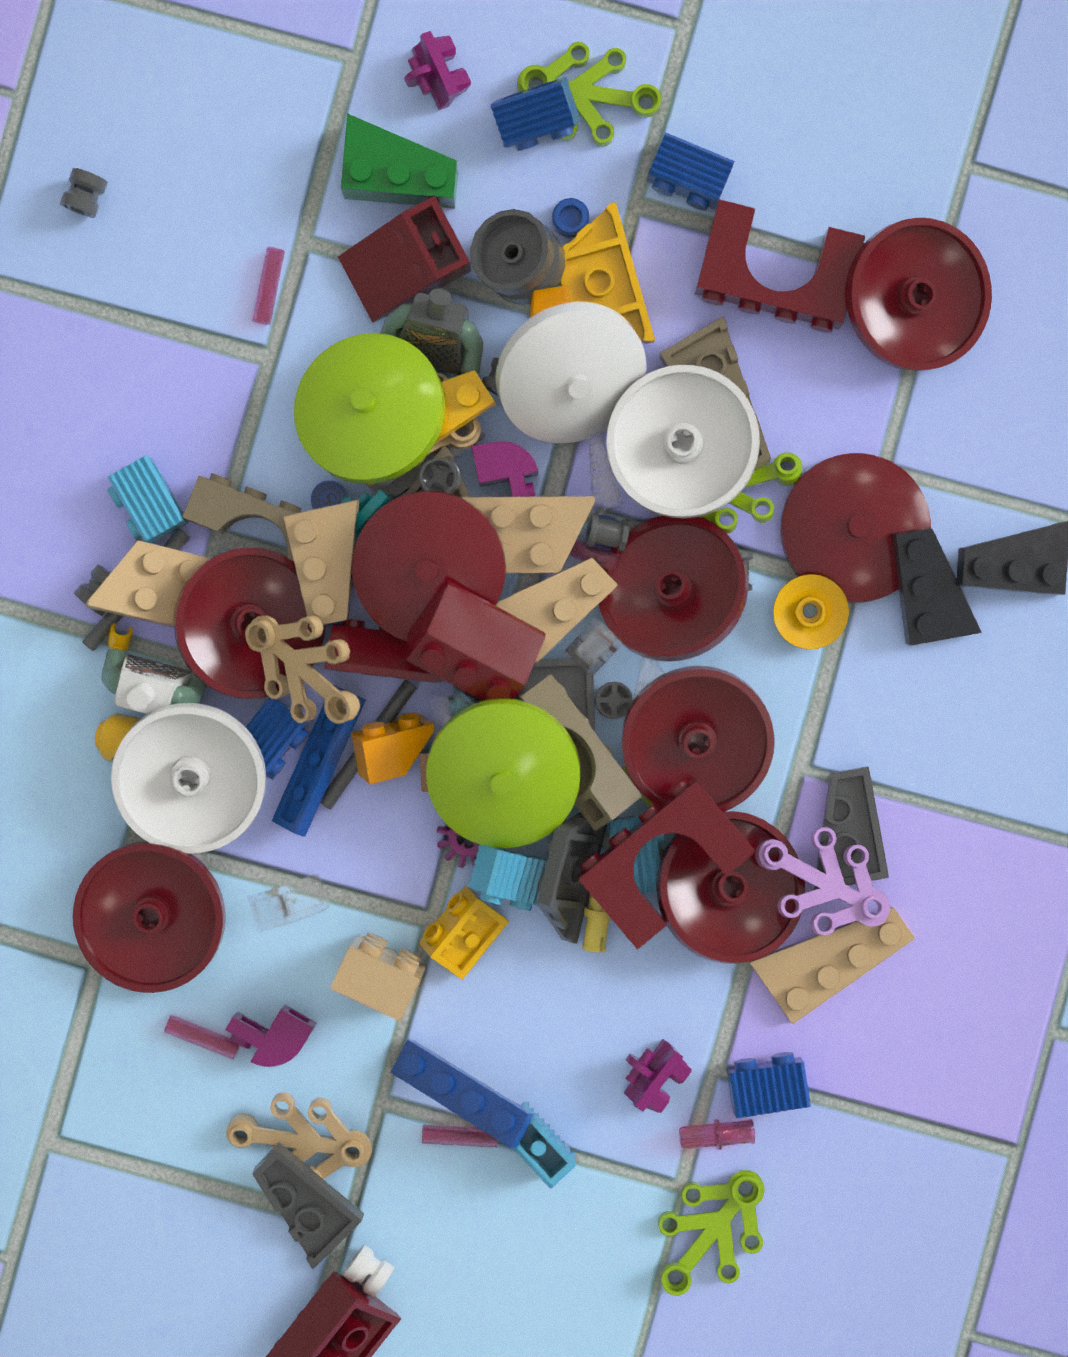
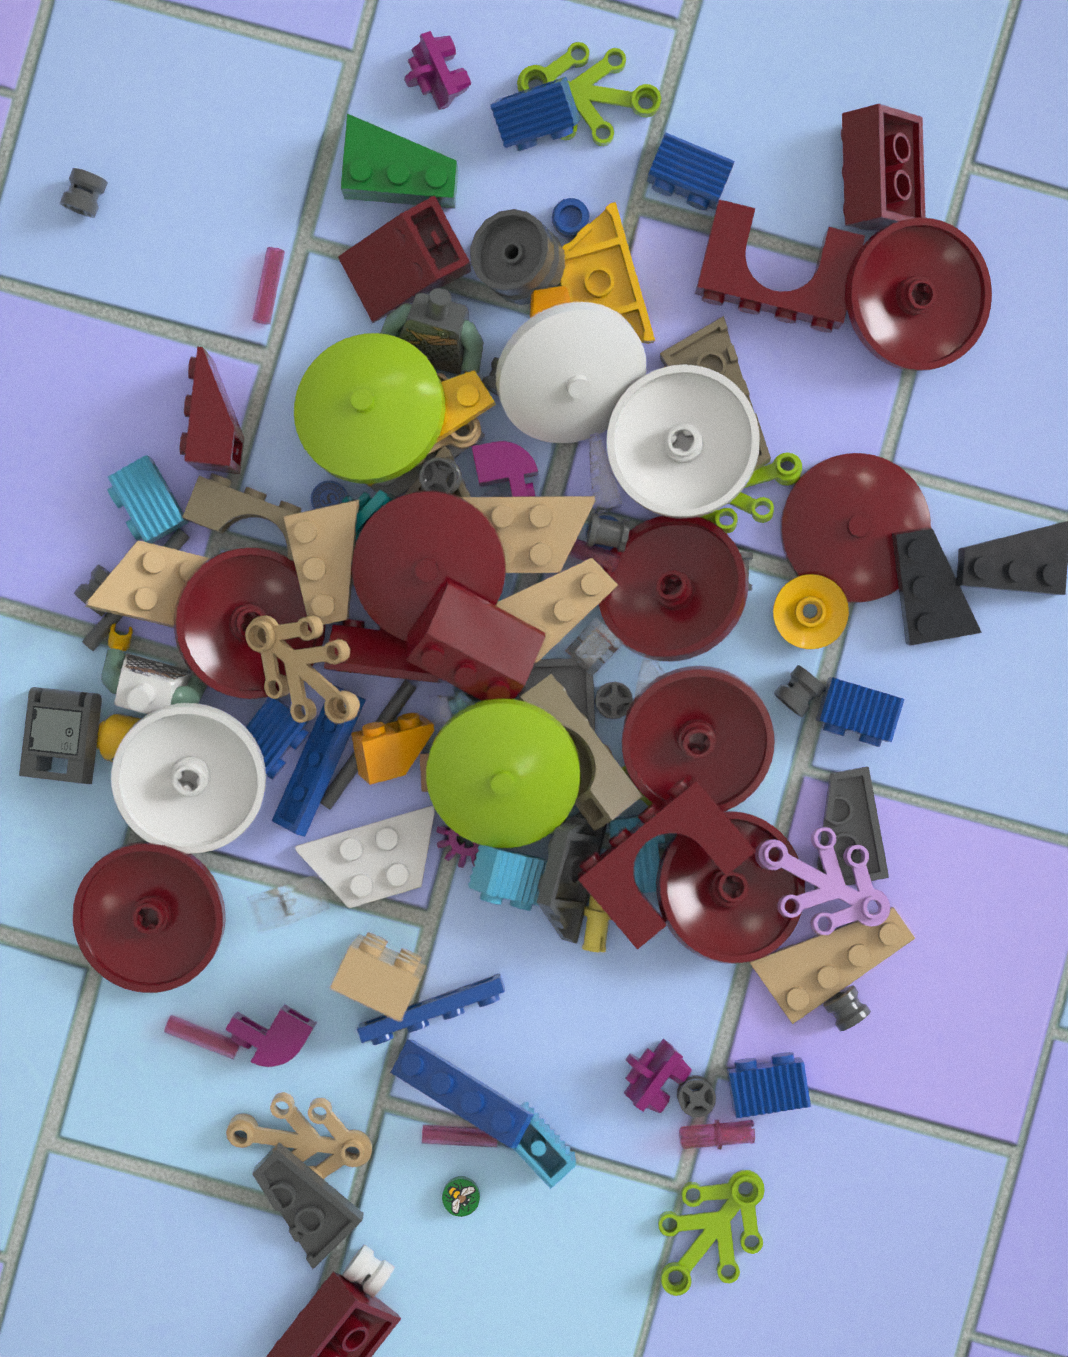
yellow bracket [419,886,509,980] -> none
none -> dark grey container [19,687,102,784]
none -> dark red slope [180,347,244,474]
none -> white wing [295,805,436,908]
none -> blue plate [357,973,505,1045]
none -> tile [442,1176,480,1217]
none -> dark grey wheel [677,1075,716,1117]
none -> dark grey wheel [773,665,826,717]
none -> blue brick [815,677,905,747]
none -> dark grey wheel [823,985,871,1032]
none -> dark red slope [841,103,926,230]

